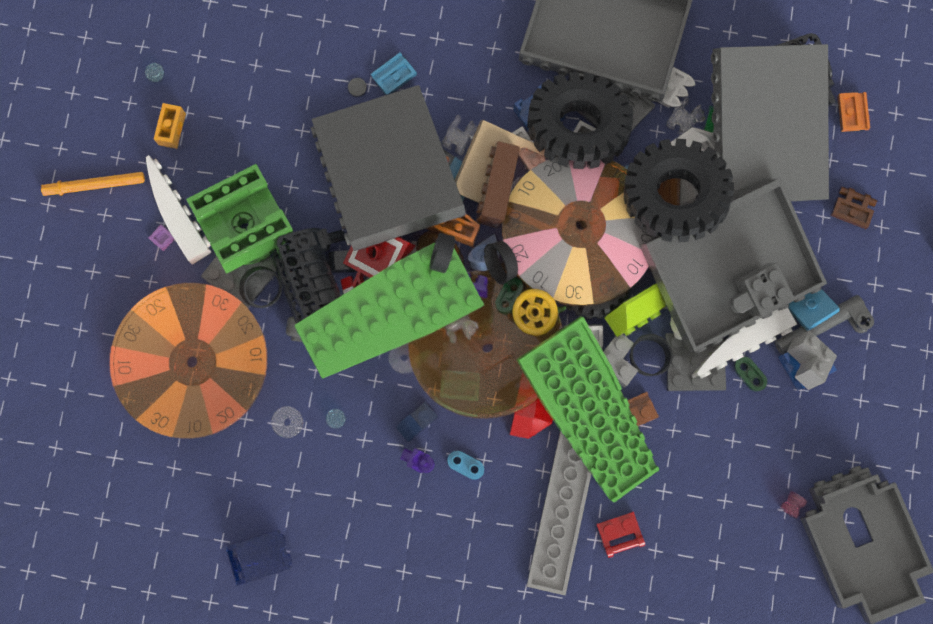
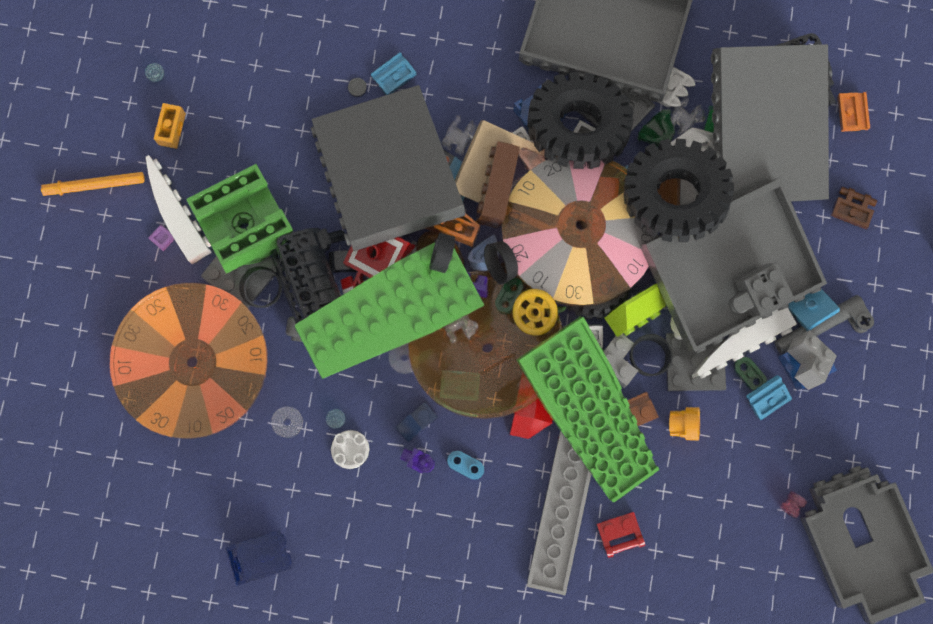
none -> white dish [331,430,370,469]
none -> dark green hair [637,109,675,147]
none -> light orange piece [669,407,700,440]
none -> dark azure plate [746,375,792,420]

